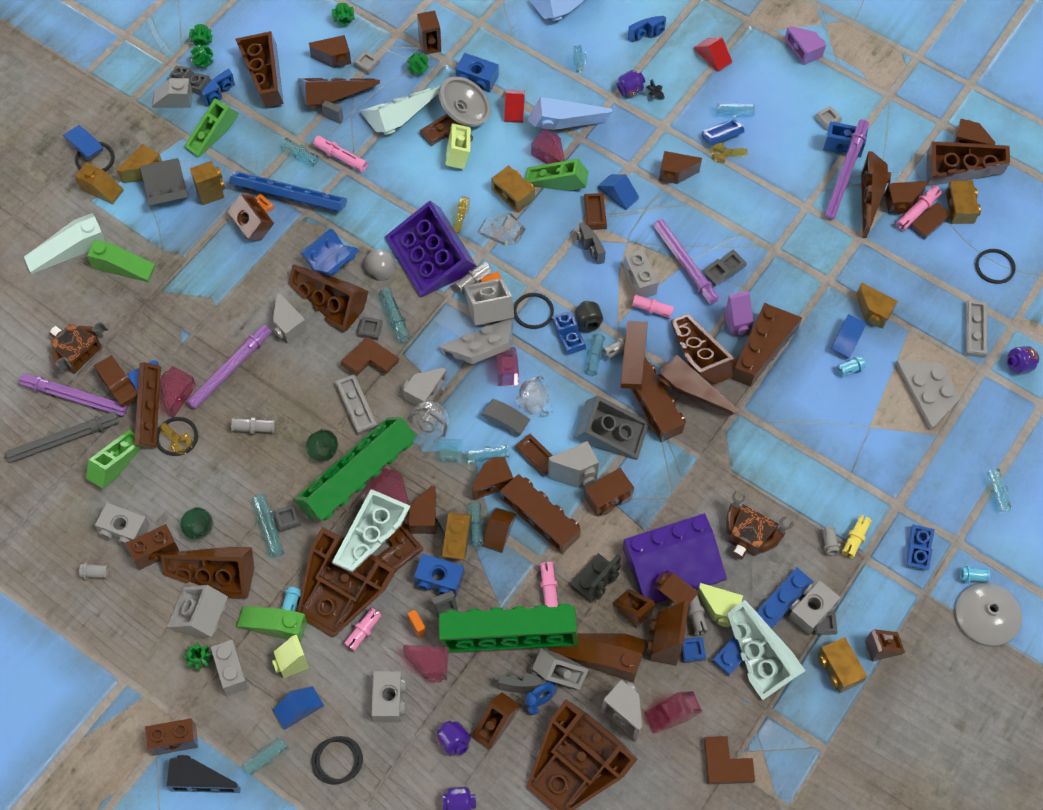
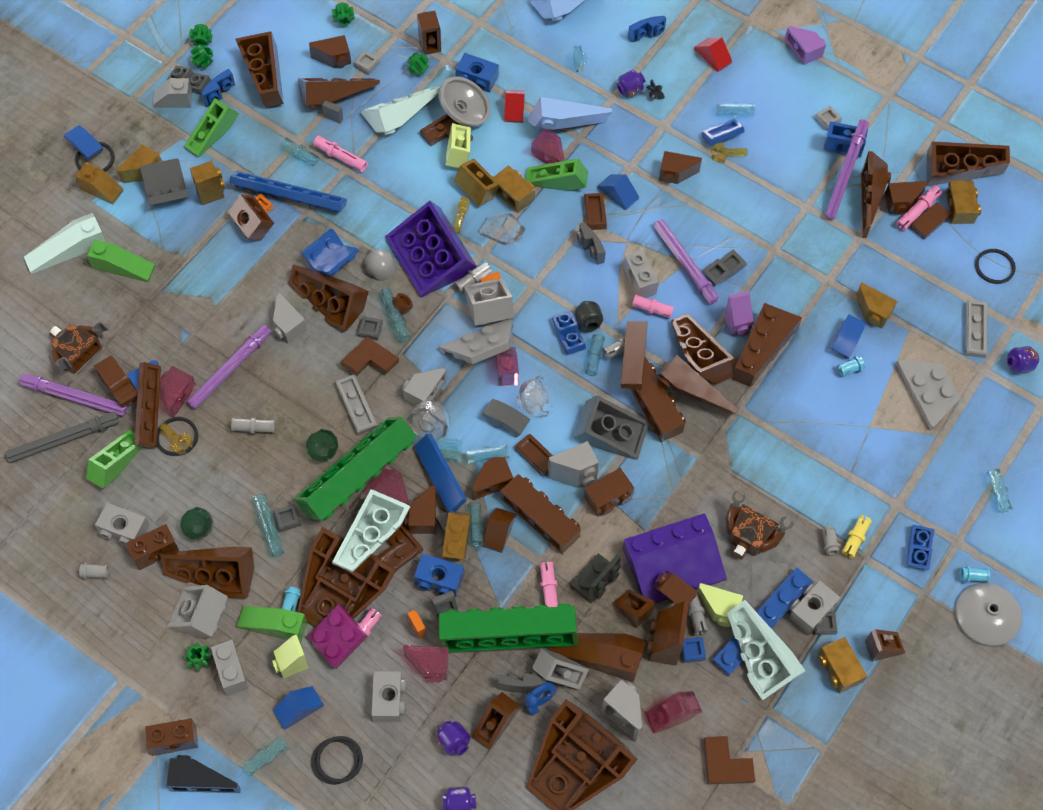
black piece [514,293,554,329] -> none
reddish brown slope [953,119,996,145] -> none
none -> magenta plate [308,604,368,669]
none -> reddish brown tile [392,293,413,313]
none -> blue tile [414,434,467,512]
none -> pearl gold brick [454,158,499,207]

